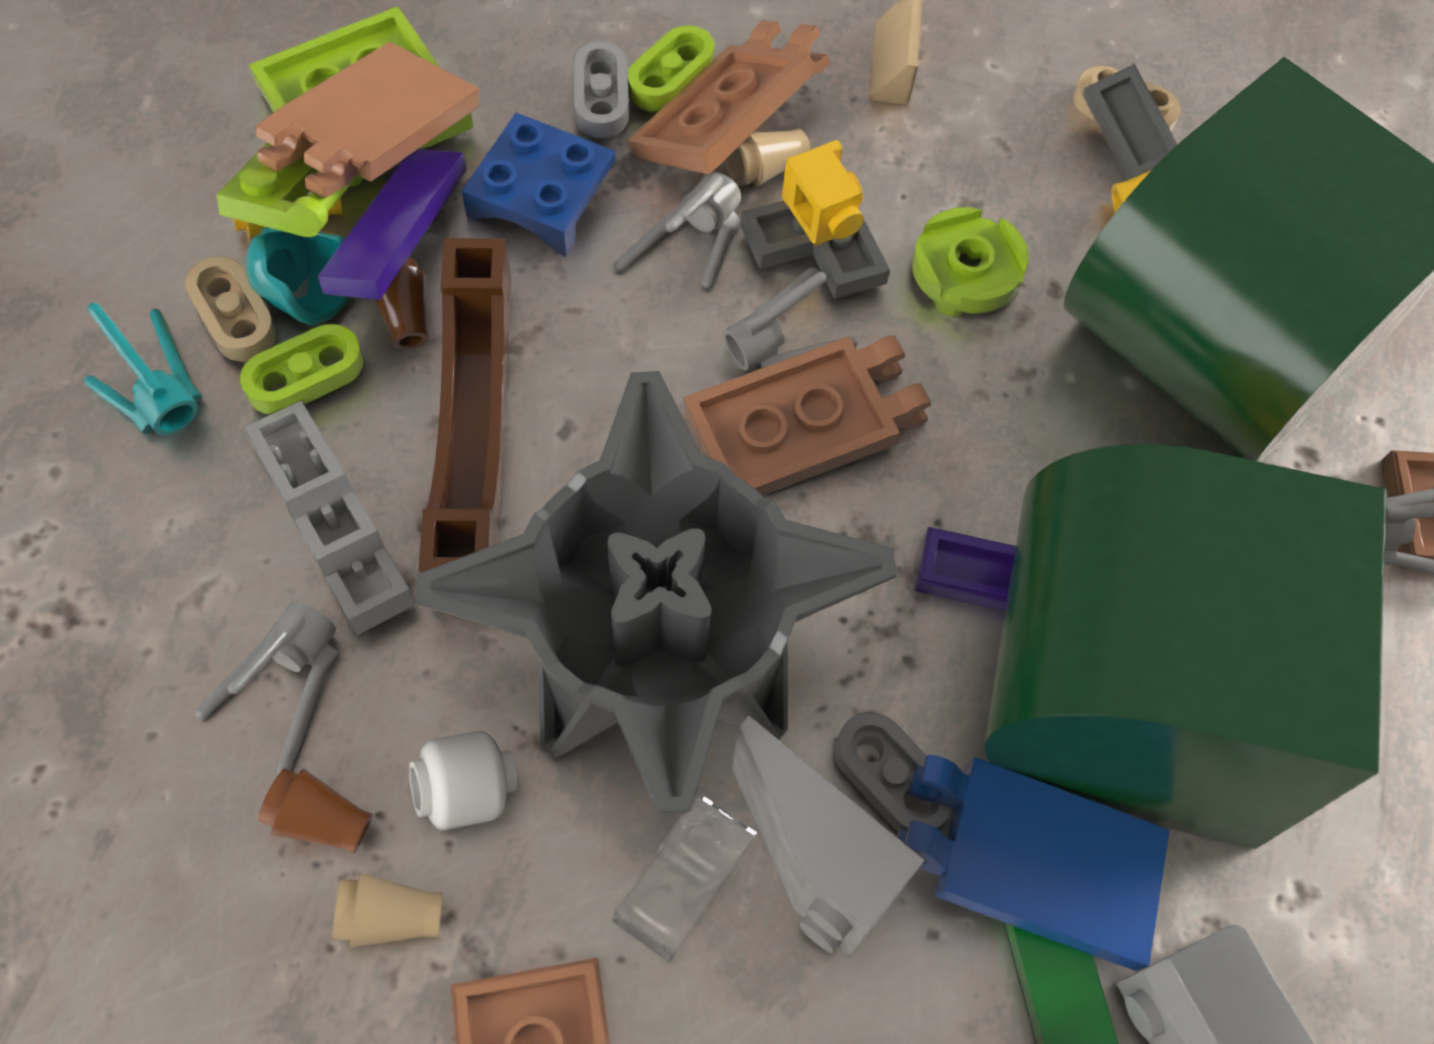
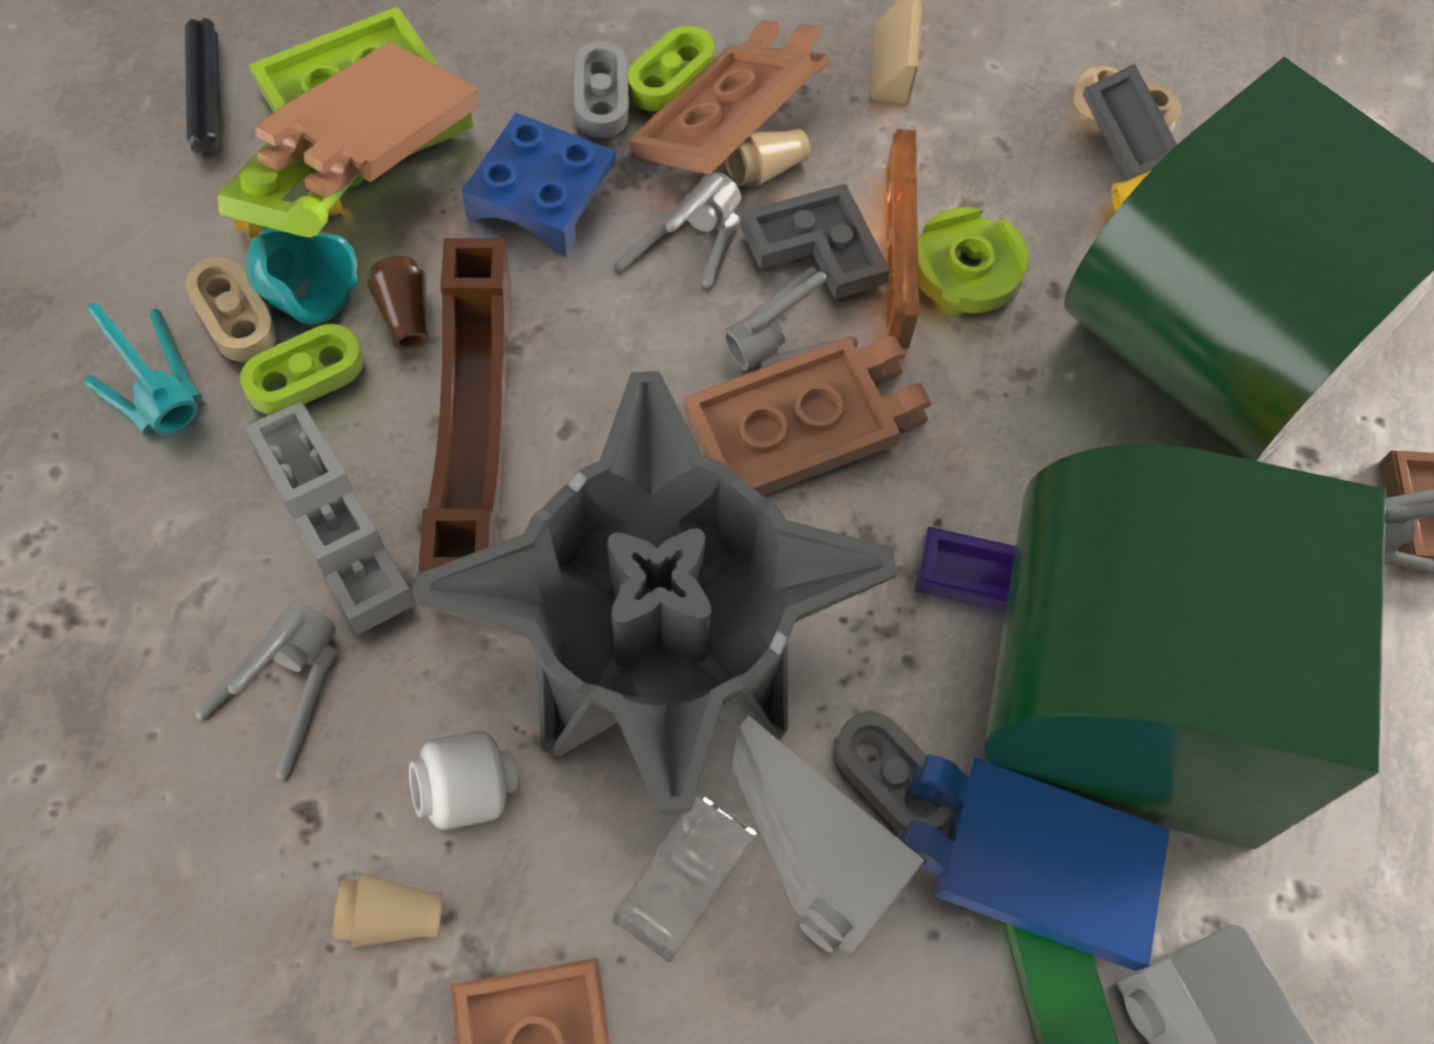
dark orange cone [258,768,373,854] -> none
dark purple tile [318,149,467,300] -> none
yellow brick [782,140,864,246] -> none
none -> black axle [185,17,221,155]
none -> clear orange tile [886,129,919,349]

